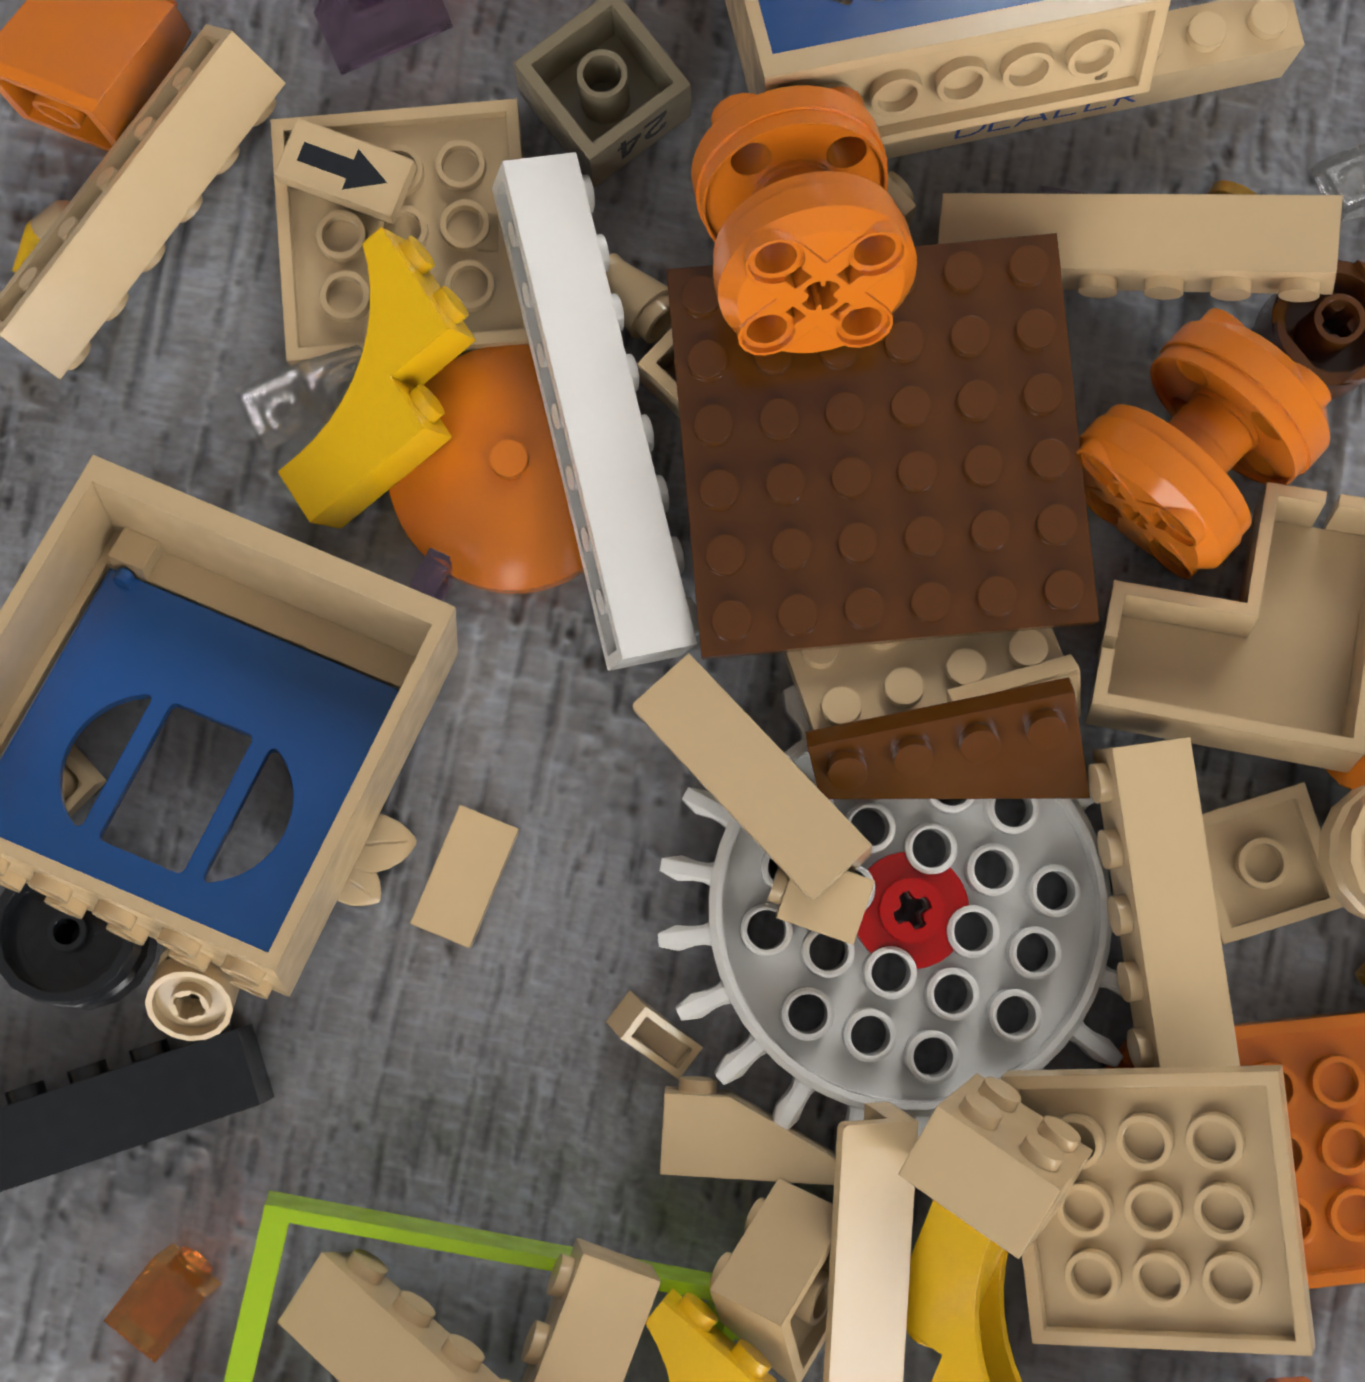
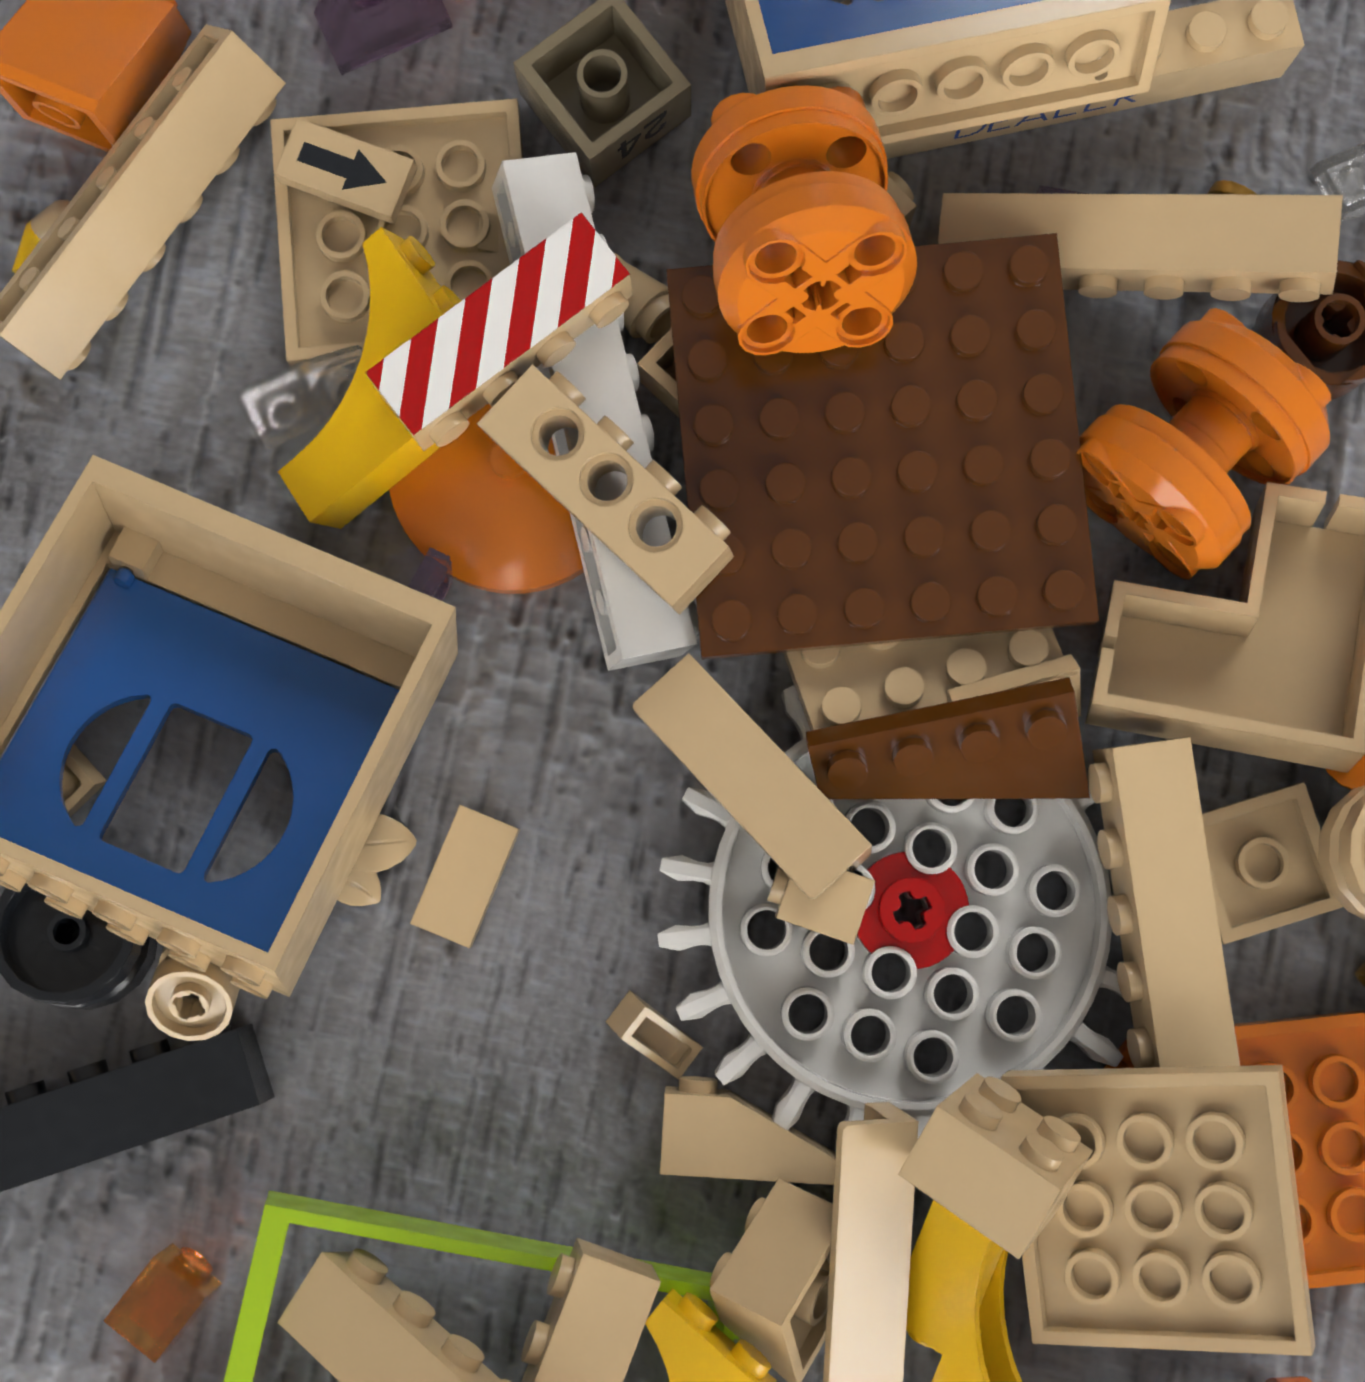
none -> brick [365,212,633,451]
none -> tan brick [477,364,734,615]

